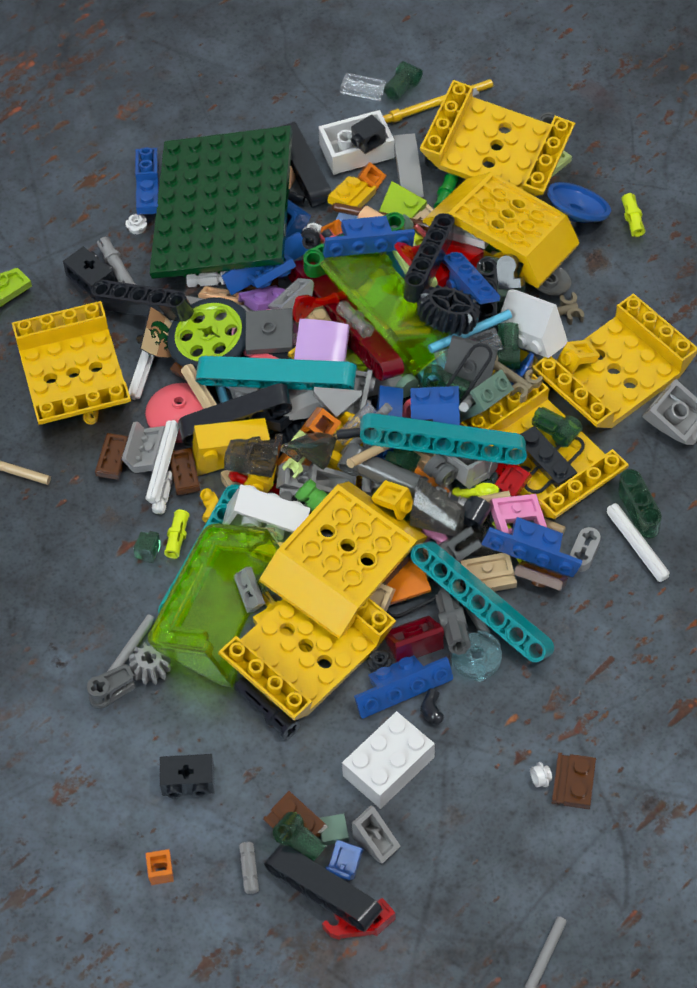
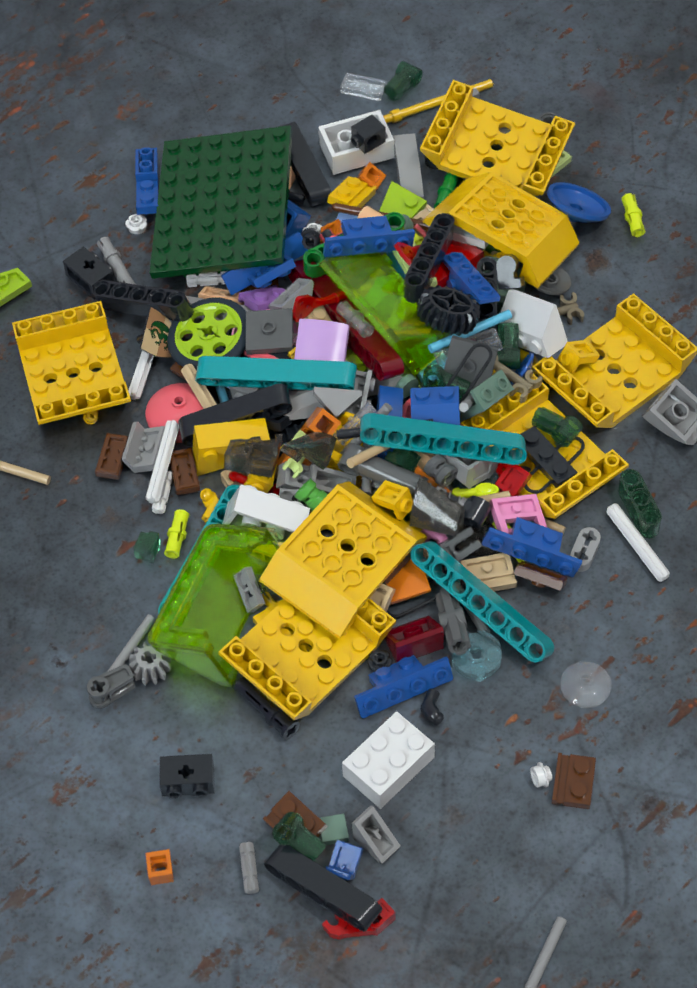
none -> clear dish [560,661,612,708]

